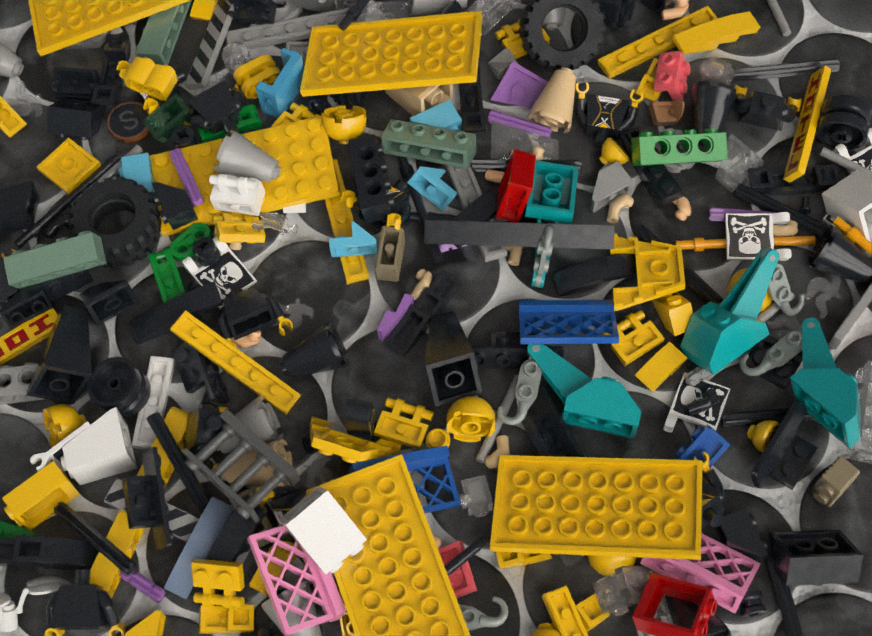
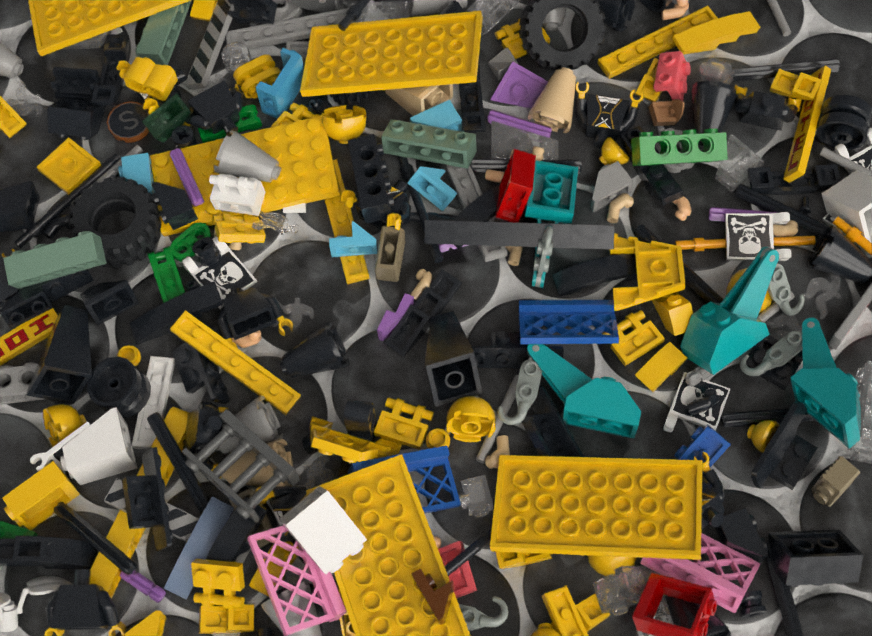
none -> yellow plate [117,345,141,367]
none -> reddish brown slope [411,568,455,626]
none -> yellow slope [770,69,822,101]

